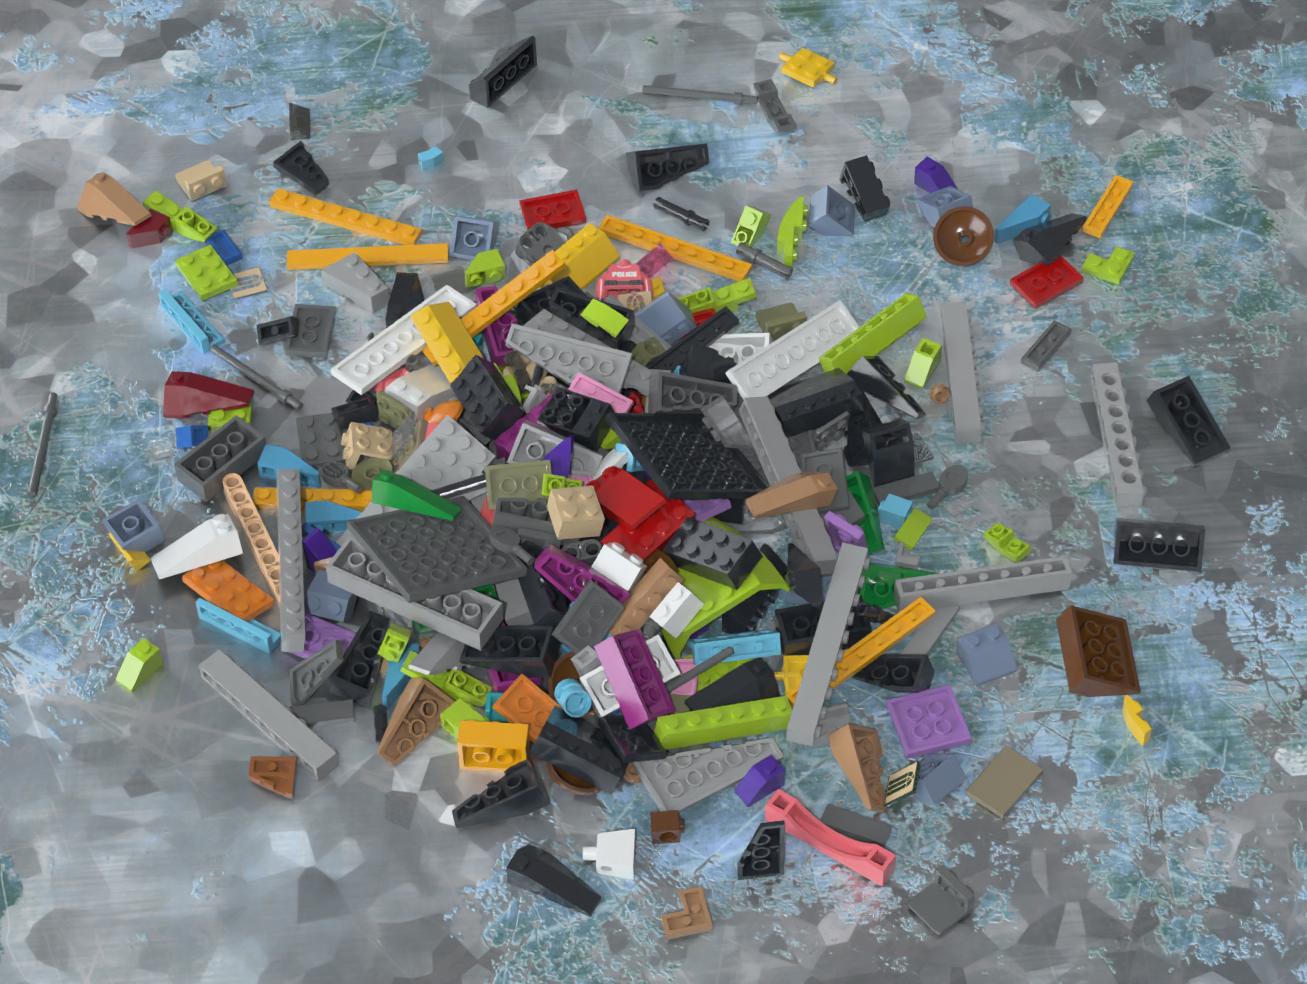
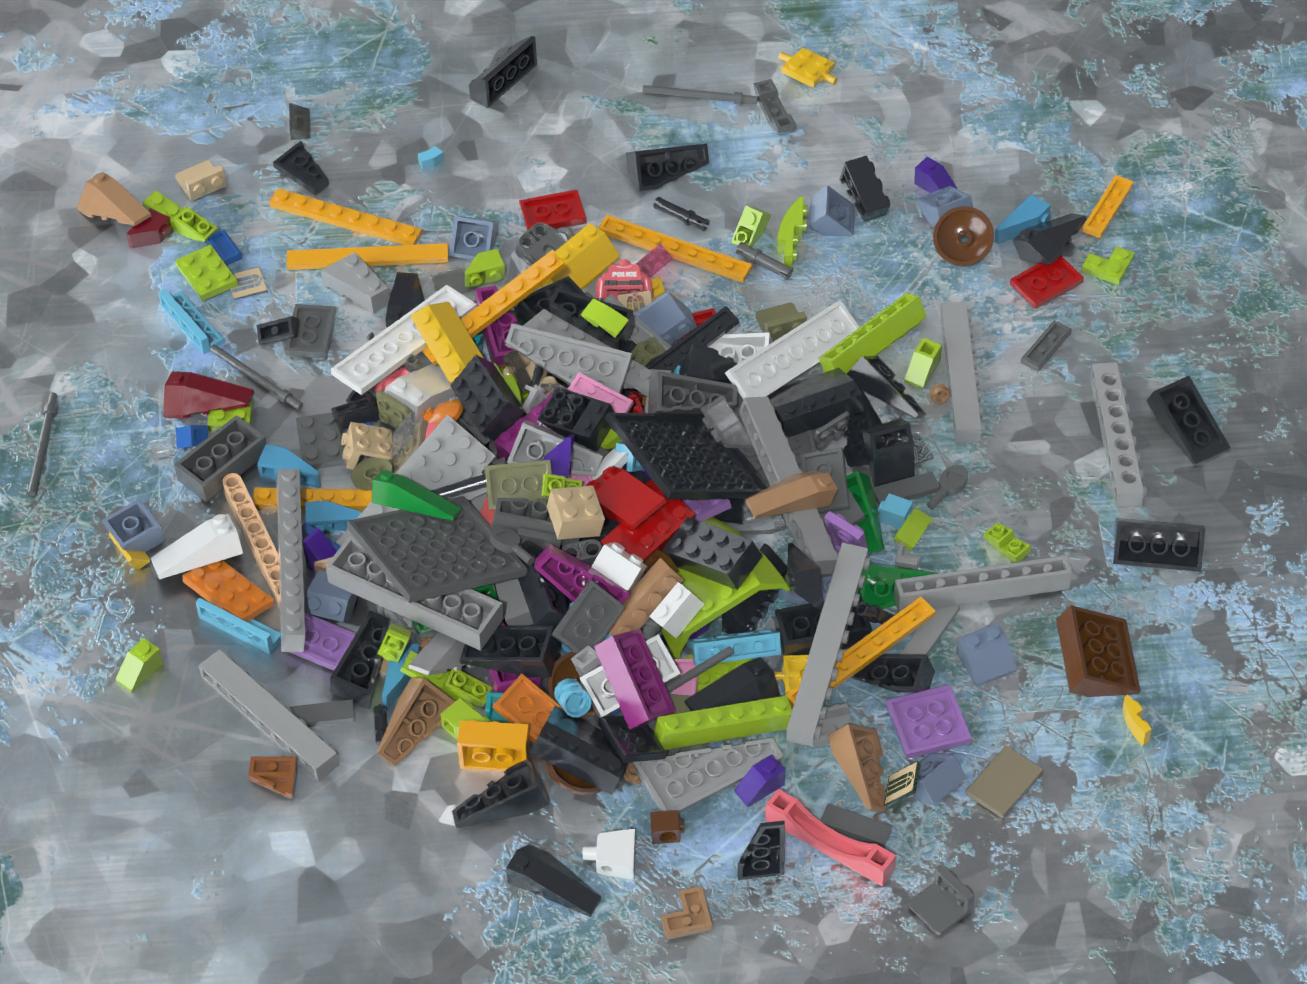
dark grey wing [289,640,343,706] -> none
dark grey piece [320,461,363,494] -> none
lime slope [677,278,757,313] -> none

